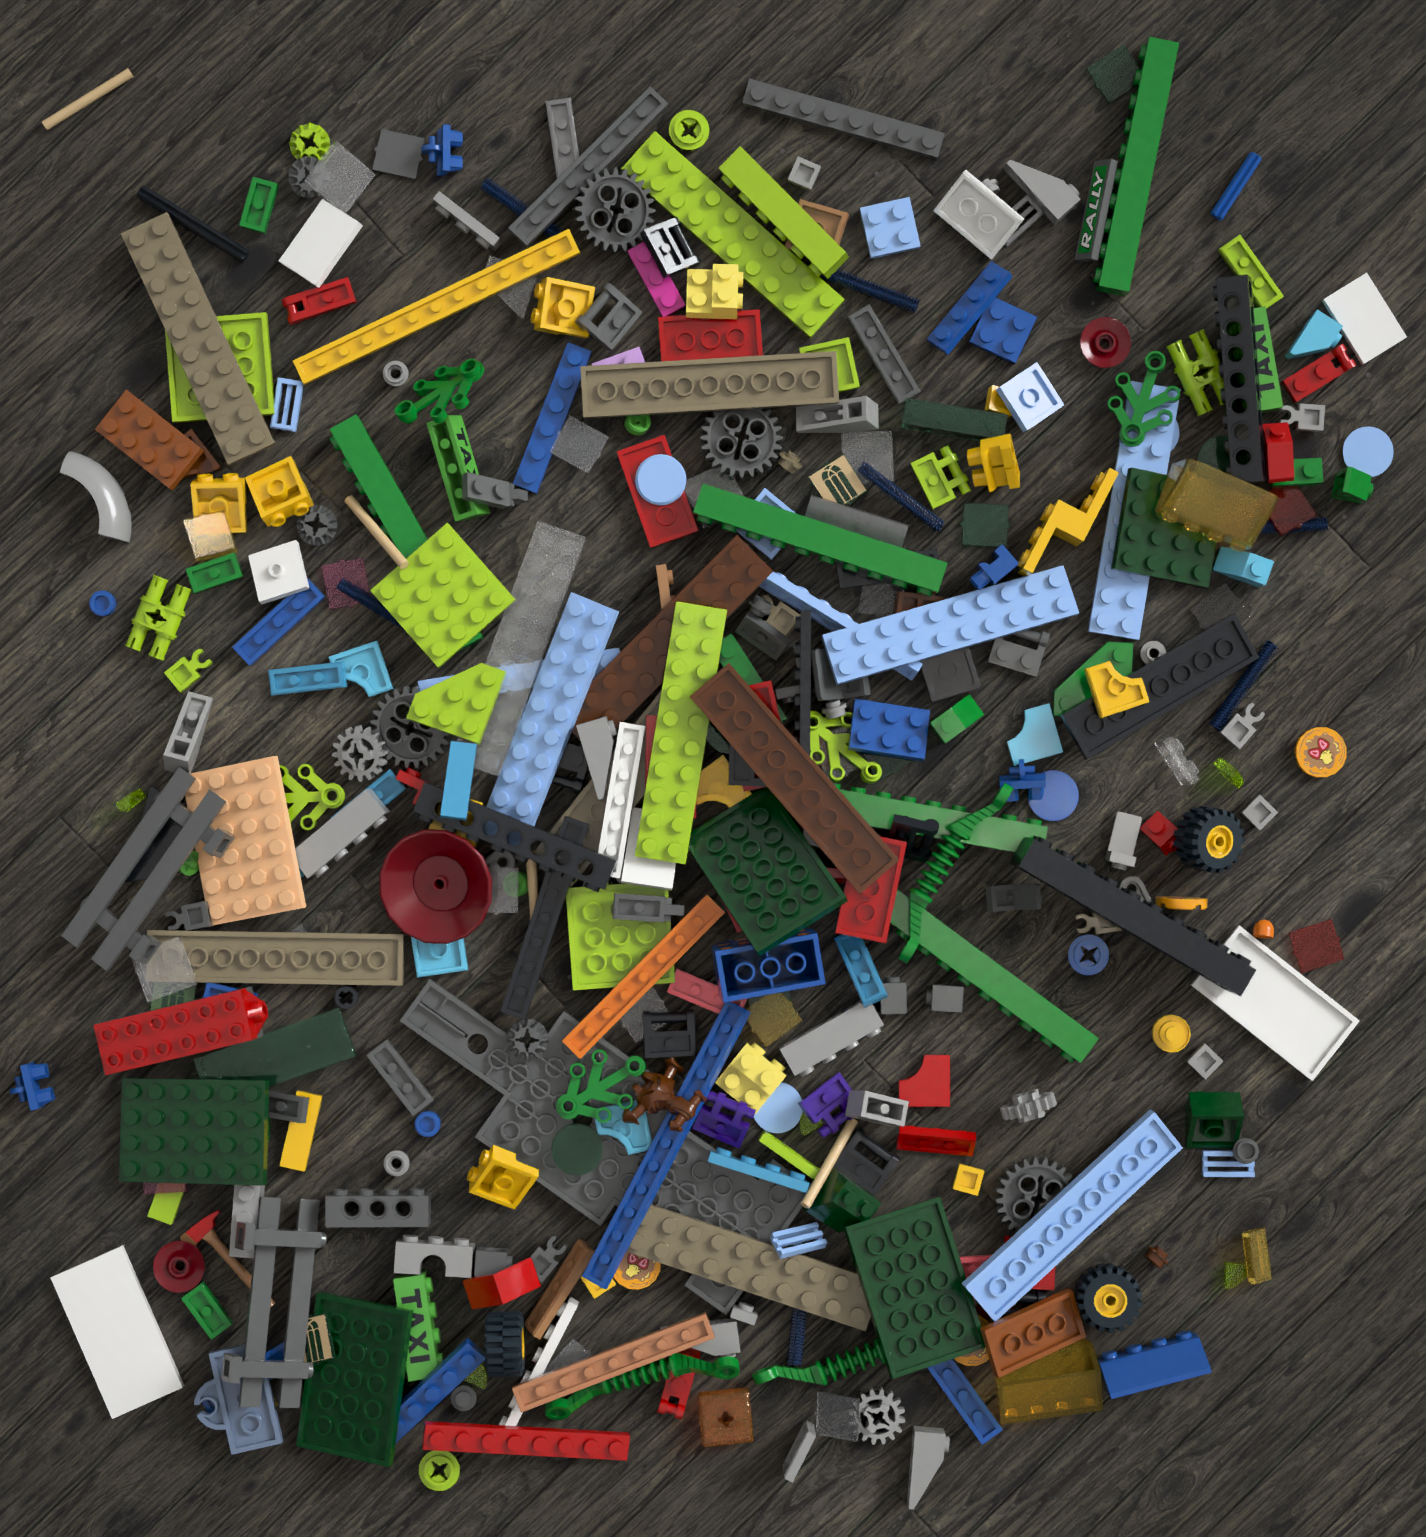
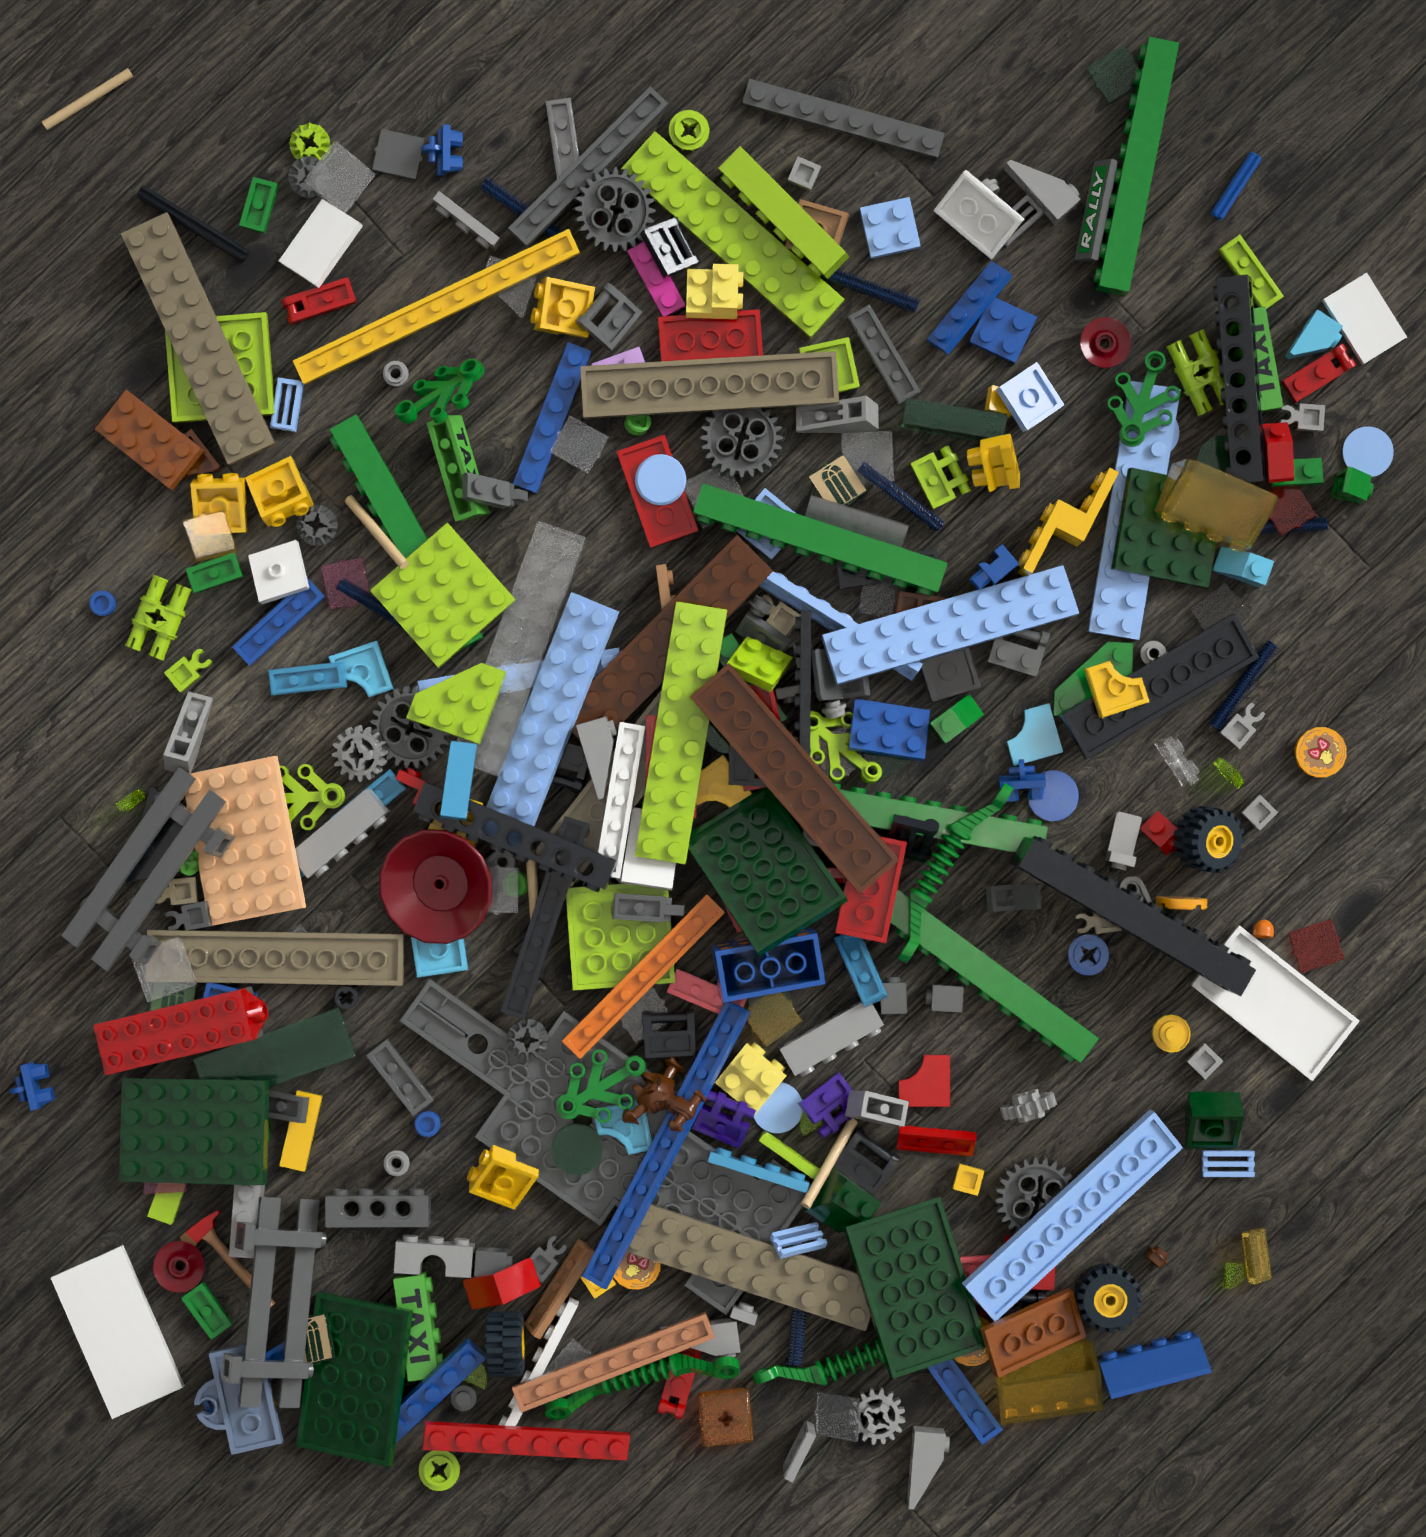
light grey brick [60,451,132,543] -> none
dark tan plate [777,451,803,474] -> none
clear green piece [960,503,1010,547] -> none
dark grey plate [1232,1138,1259,1164] -> none
none -> dark tan plate [156,877,198,905]
none -> lime plate [726,636,793,692]

